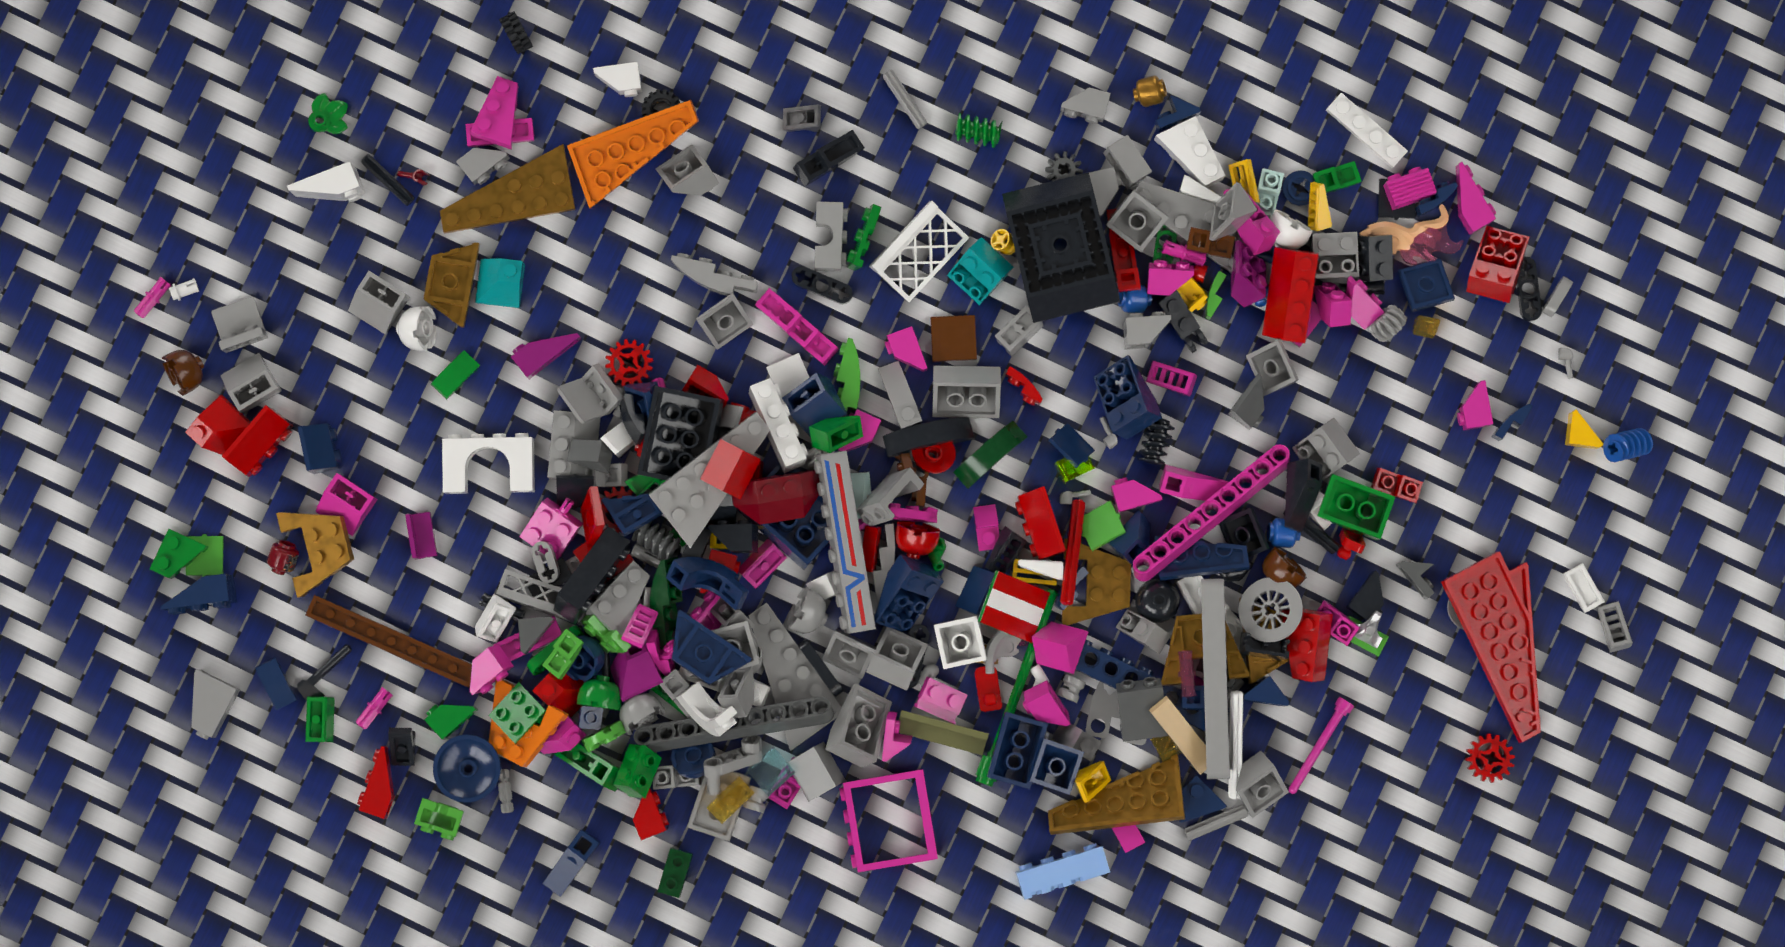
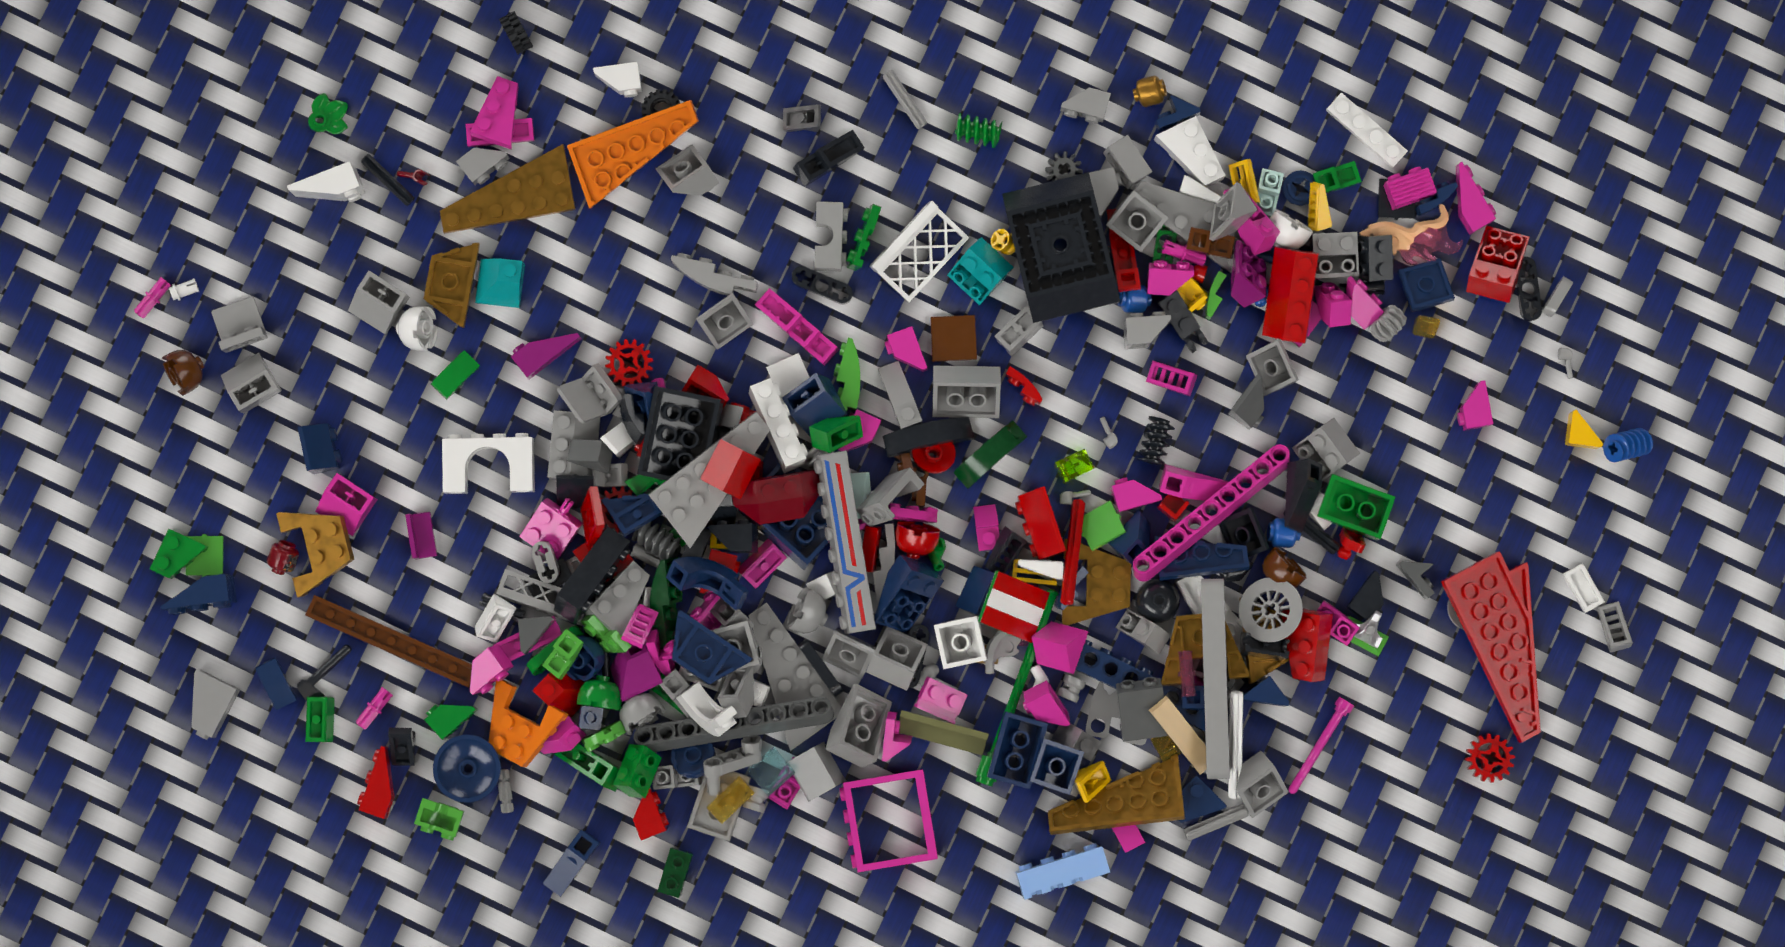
red slope [185,395,251,455] -> none
red slope [222,405,294,477] -> none
green hinge [488,682,546,744] -> none
red piece [975,666,1002,712] -> none
dark blue piece [1048,423,1095,468] -> none
dark blue slope [1093,355,1162,440] -> none
red slope [1371,468,1423,503] -> none
dark blue slope [1491,404,1533,441] -> none
none -> red panel [1157,494,1190,521]

